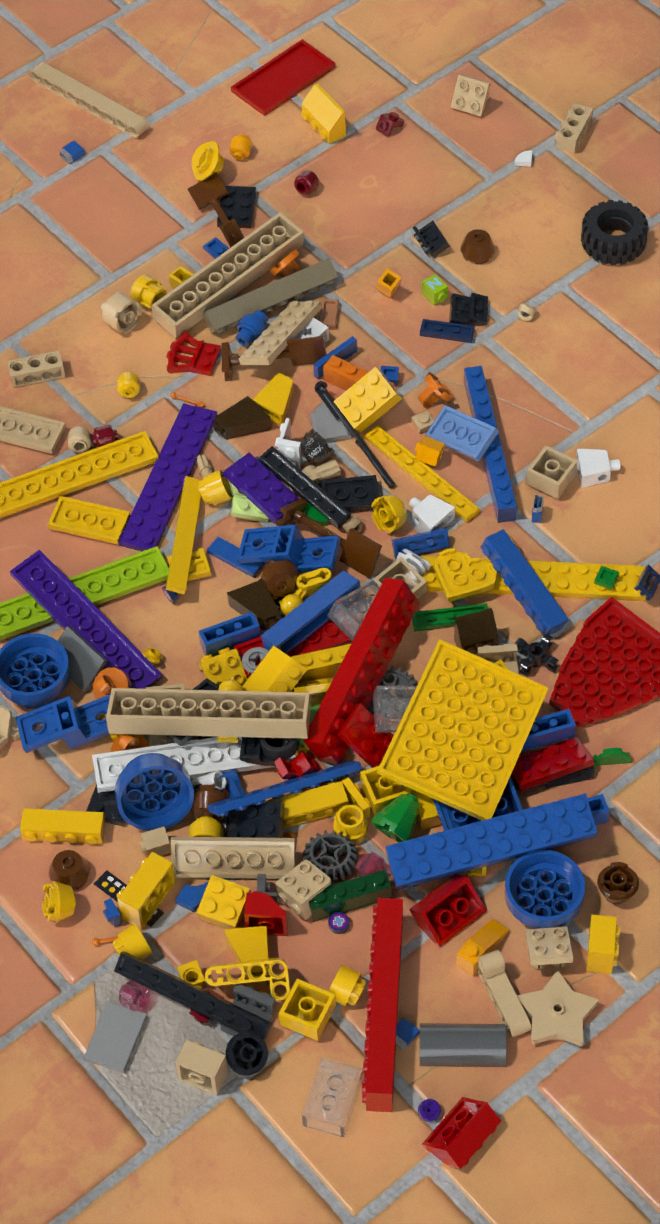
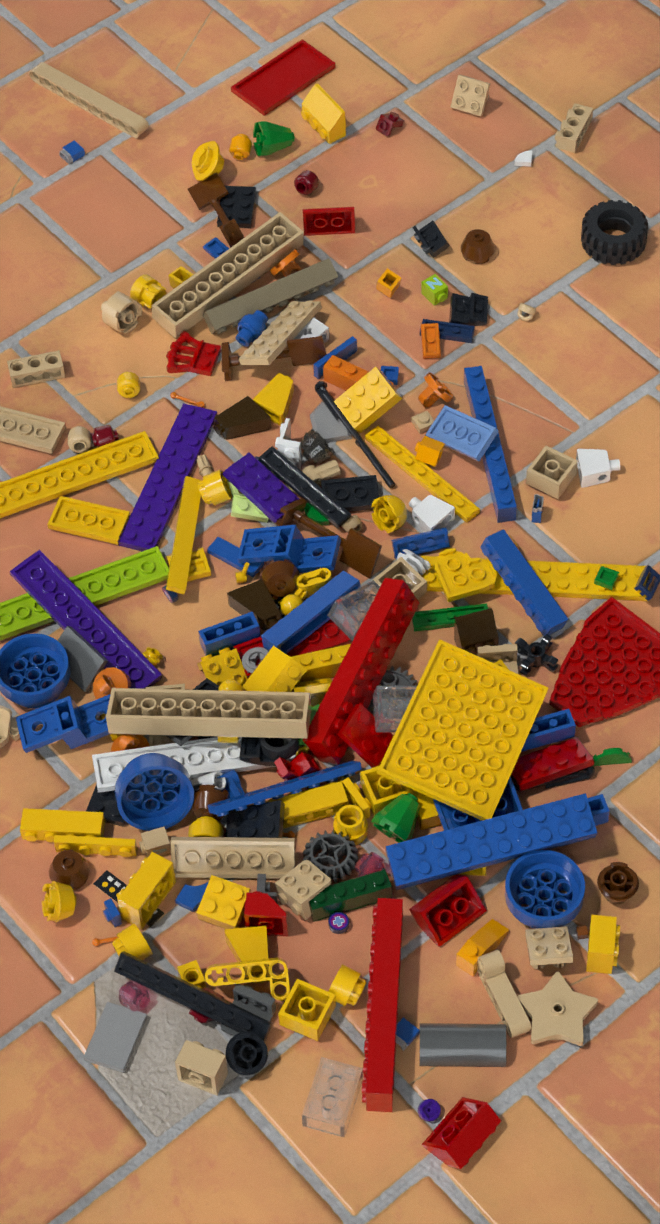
nougat tile [319,299,339,330] -> none
none -> yellow plate [54,835,137,857]
none -> yellow hand [235,562,250,583]
none -> green cone [253,121,295,156]
none -> red slope [303,206,355,236]
none -> orange plate [421,323,441,359]
none -> dark orange piece [576,925,589,940]

